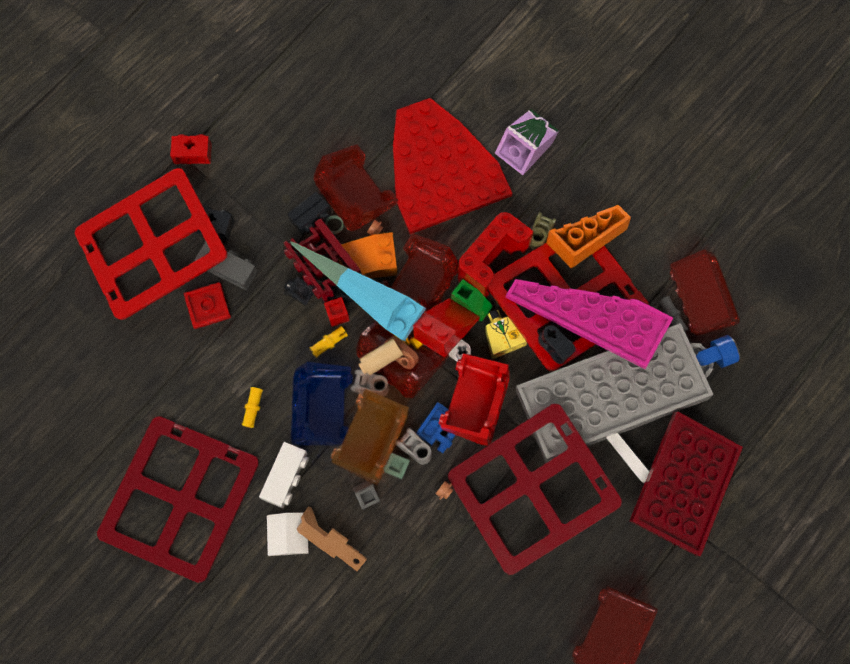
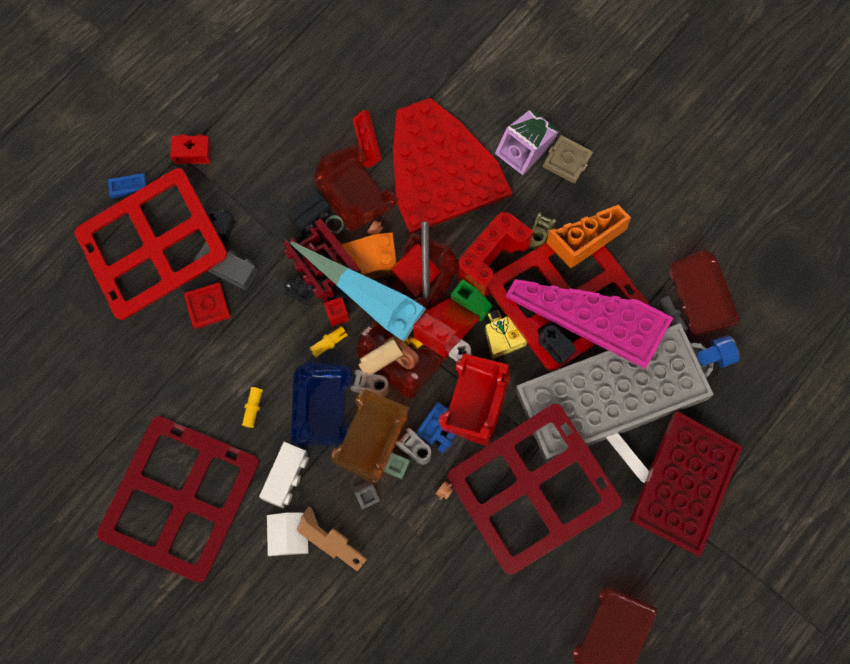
none -> blue plate [108,173,147,198]
none -> red plate [352,110,382,168]
none -> red tile [390,244,441,298]
none -> flat silver bar [421,222,430,299]
none -> dark tan plate [543,135,593,184]

